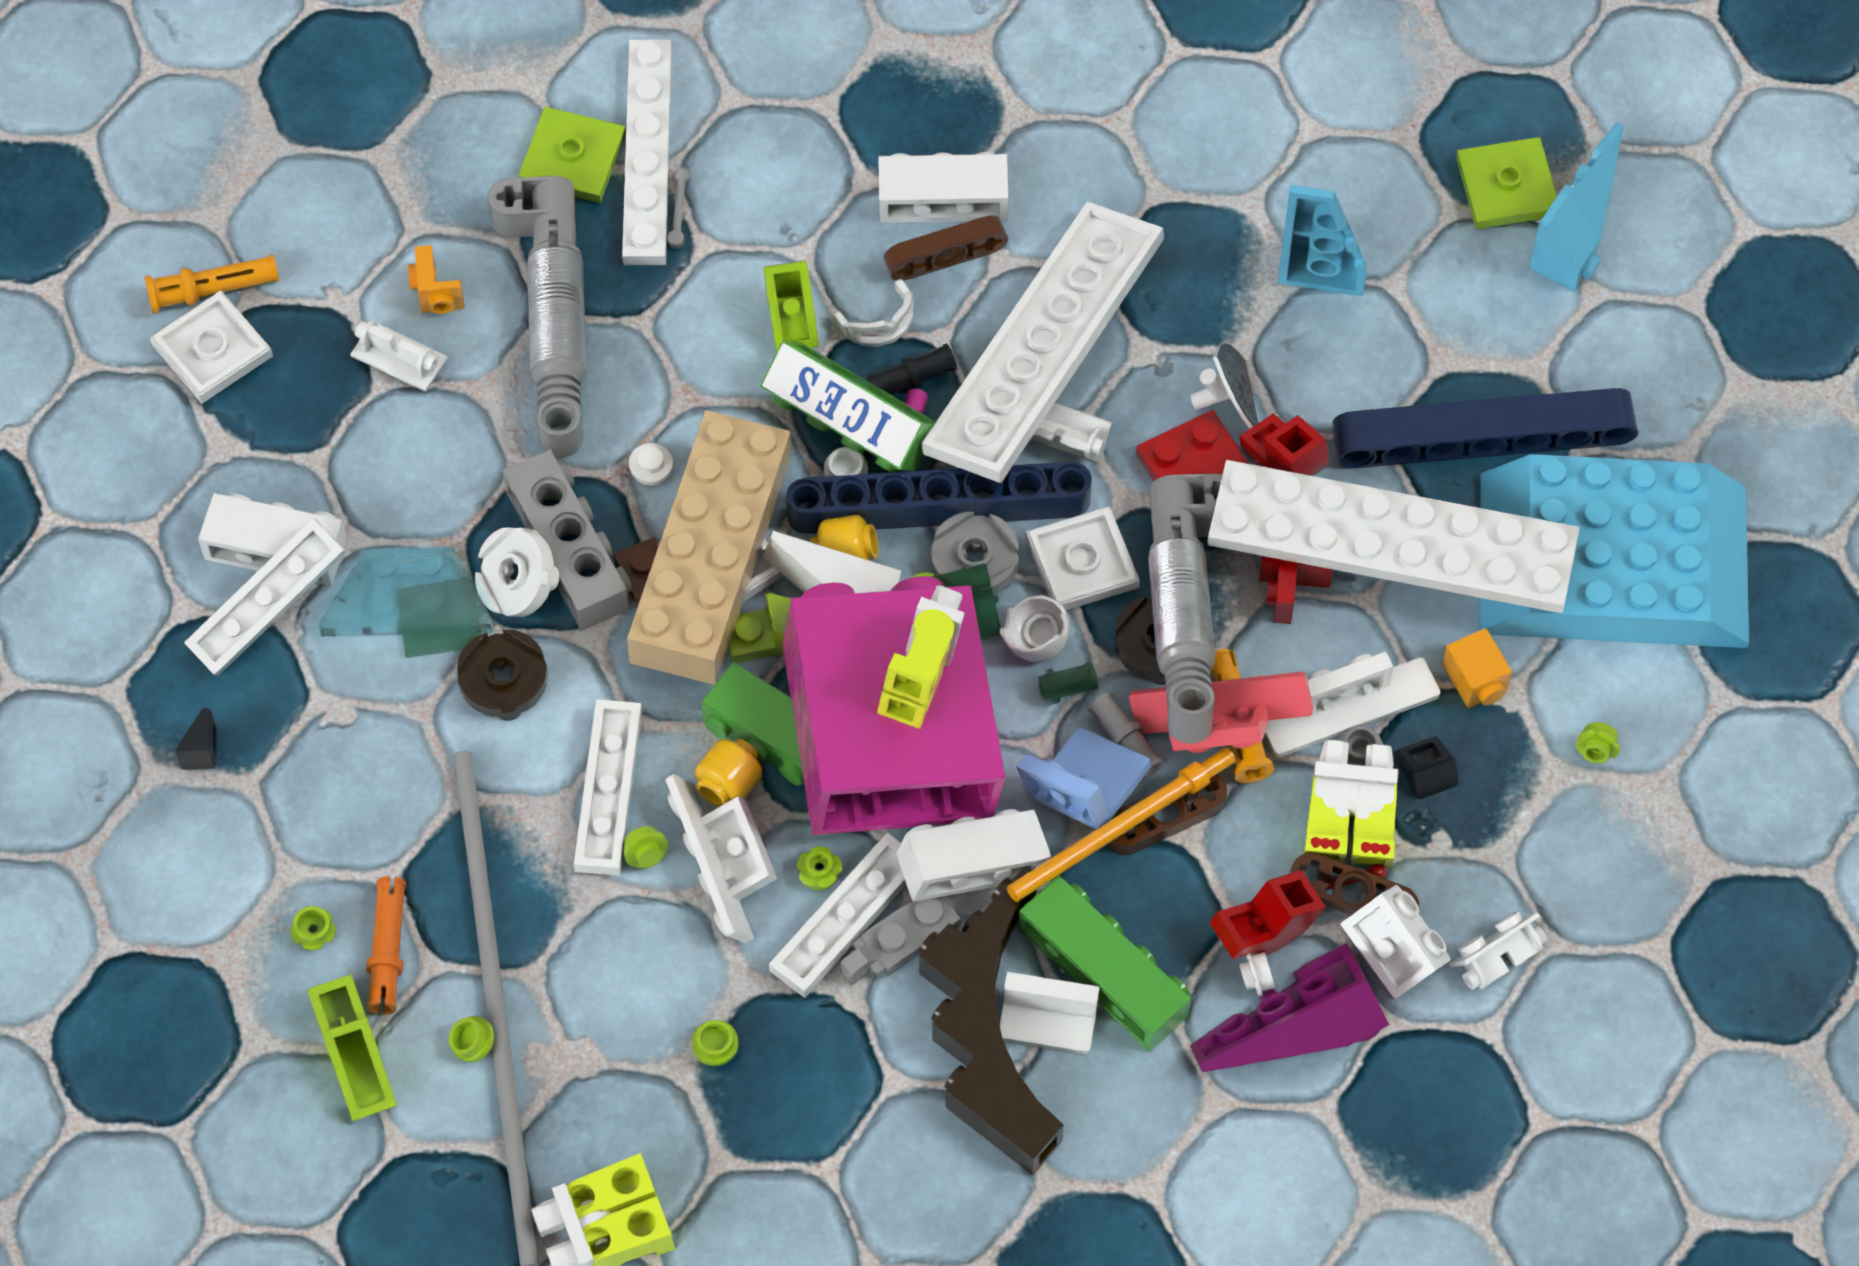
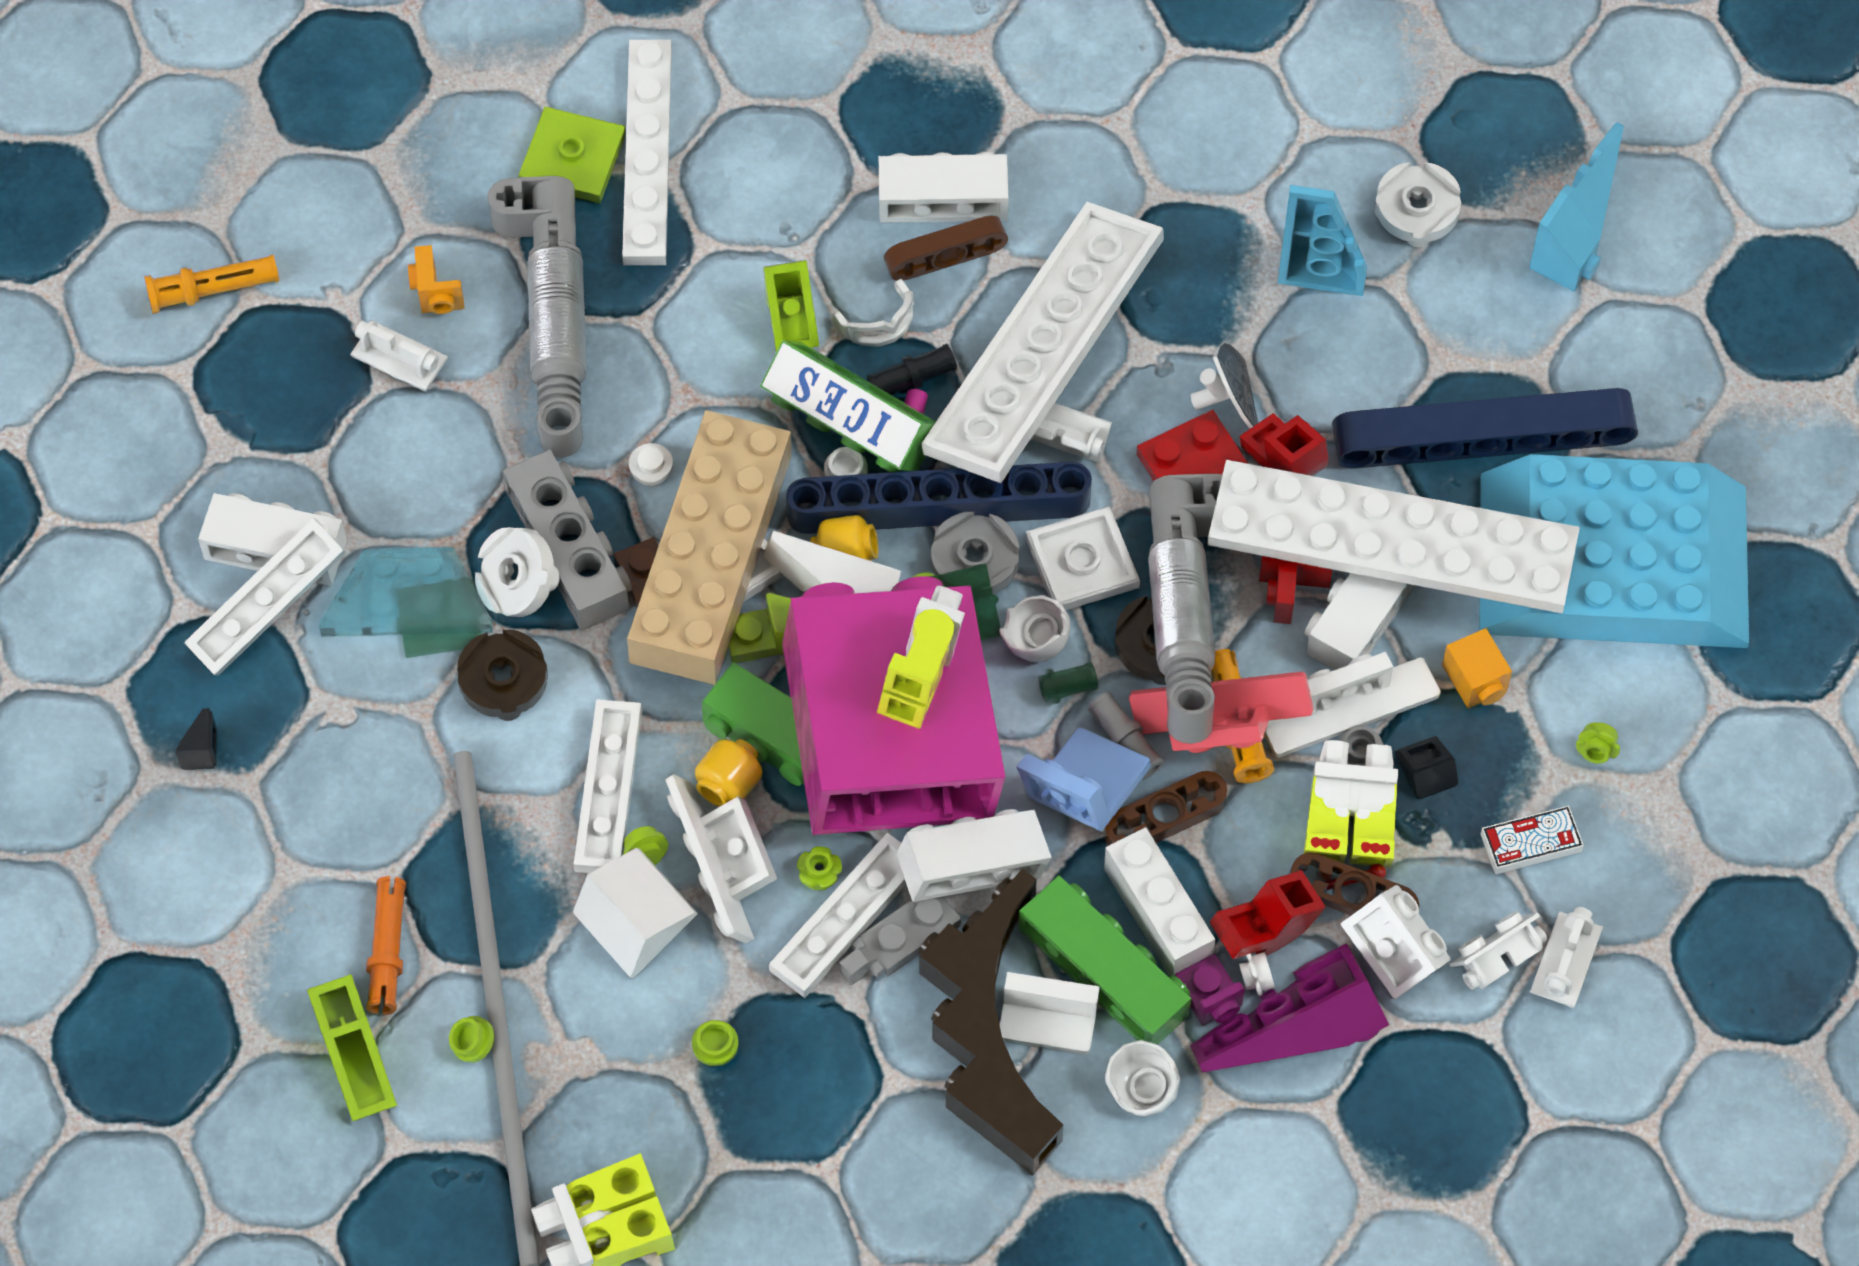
white plate [150,290,273,404] -> none
lime plate [290,906,336,951] -> none
light grey hinge [667,167,690,249] -> none
light orange bar [1007,747,1236,902] -> none
lime plate [1456,137,1557,229] -> none
none -> white slope [573,848,698,979]
none -> white brick [1104,827,1215,976]
none -> white hair [1105,1040,1180,1117]
none -> magenta bracket [1175,954,1245,1026]
none -> white brick [1304,573,1415,670]
none -> white plate [1374,162,1461,248]
none -> tile [1481,806,1584,875]
none -> white hinge [1530,907,1603,1008]

